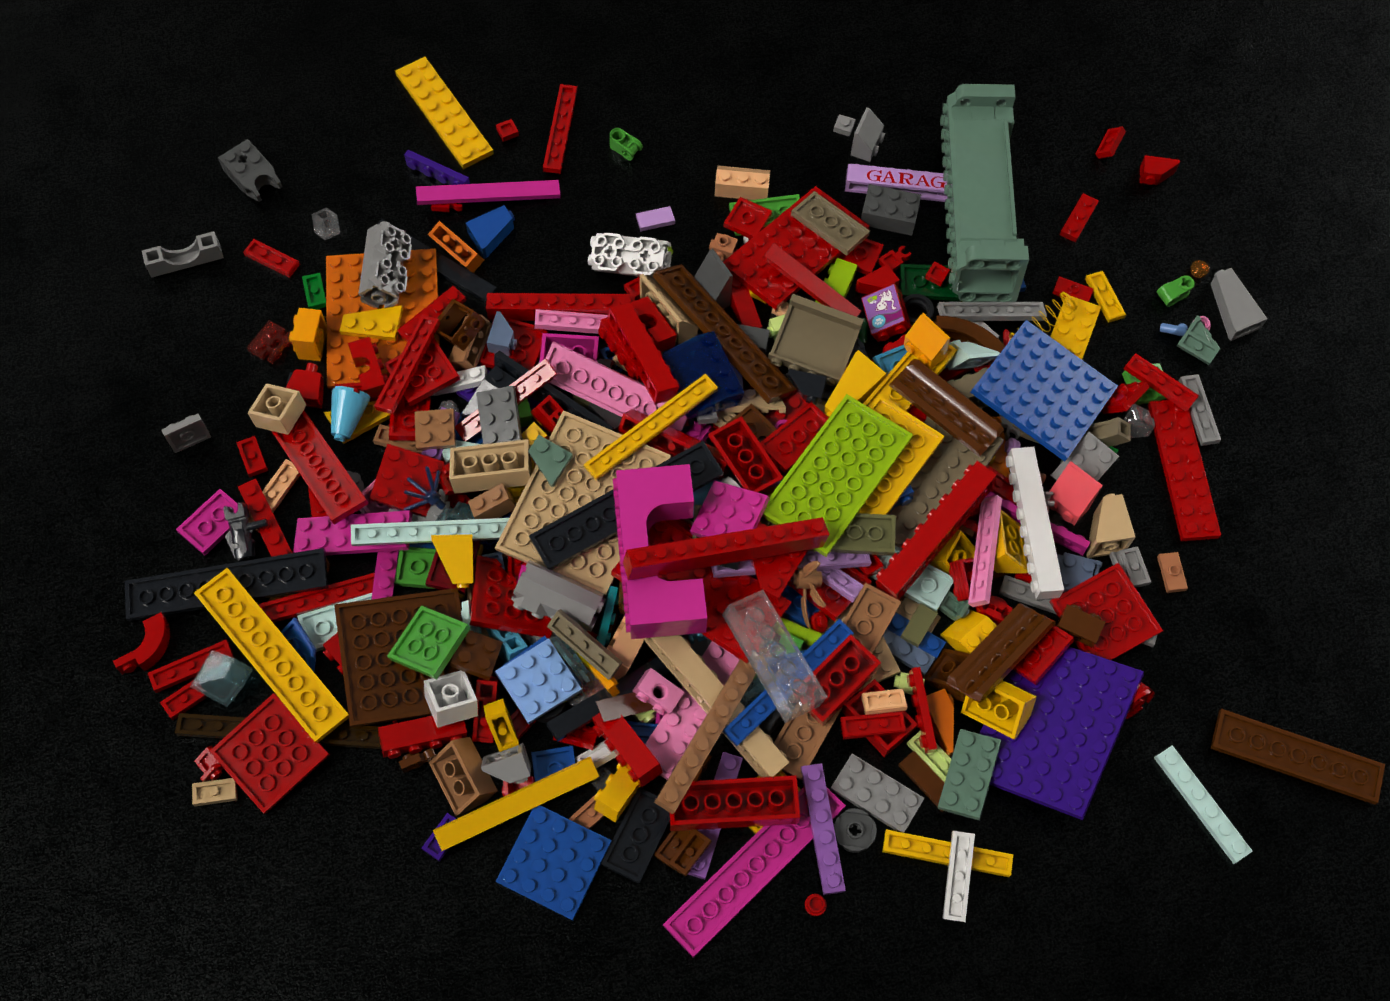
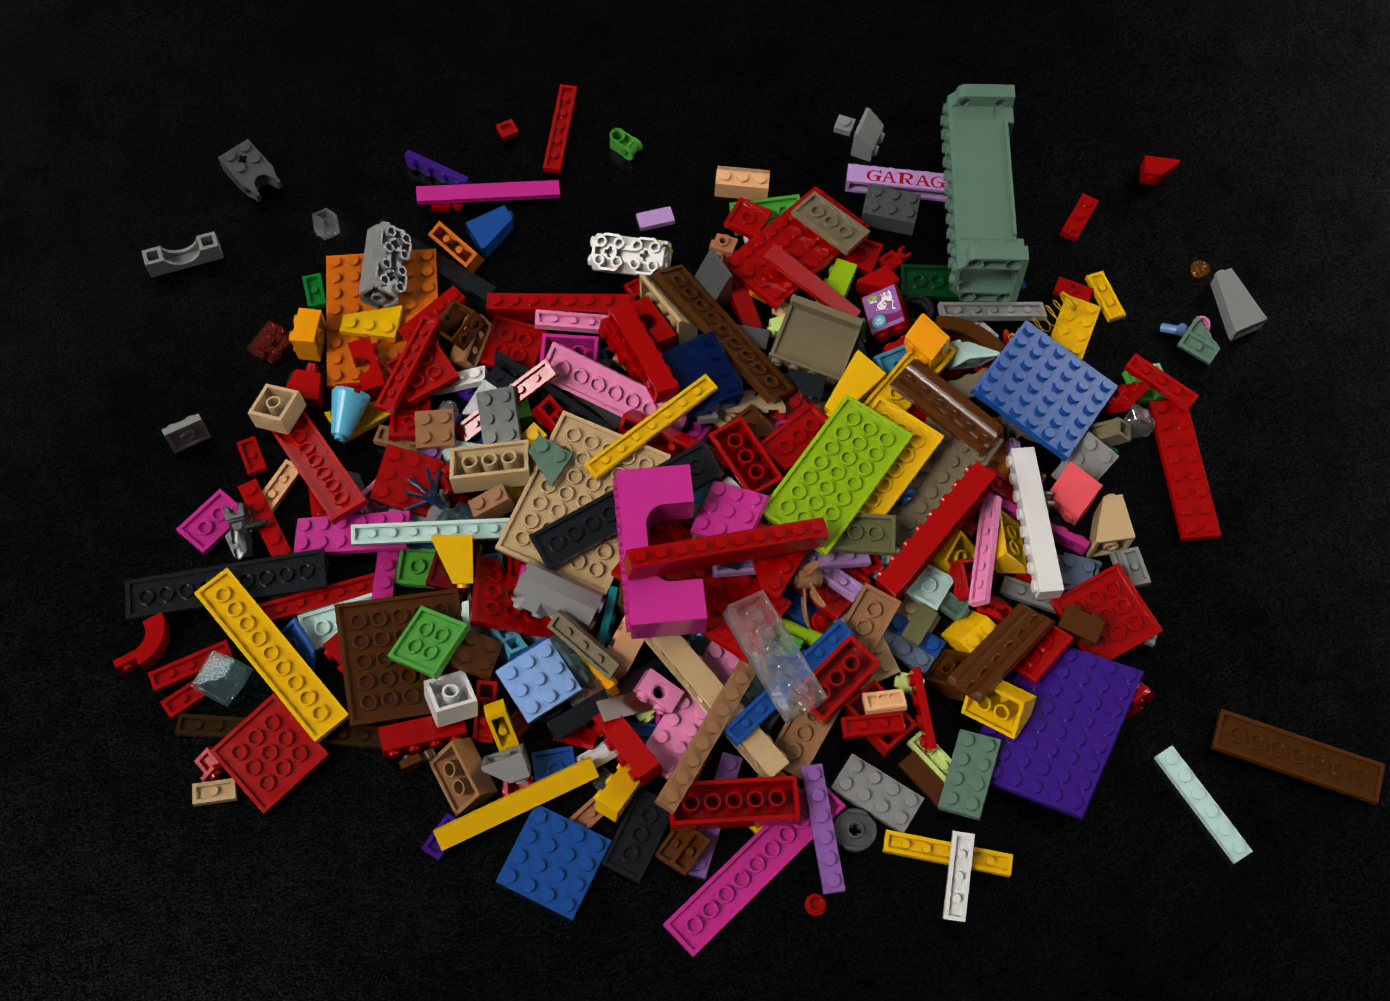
red tile [243,239,300,278] -> none
yellow plate [395,57,494,169] -> none
sand blue slope [487,311,517,356] -> none
red plate [925,261,950,287] -> none
orange slope [926,689,954,757] -> none
red plate [1095,126,1126,159] -> none
bright green piece [1157,275,1194,307] -> none
nougat plate [1157,552,1188,593] -> none
light grey plate [1179,374,1221,446] -> none

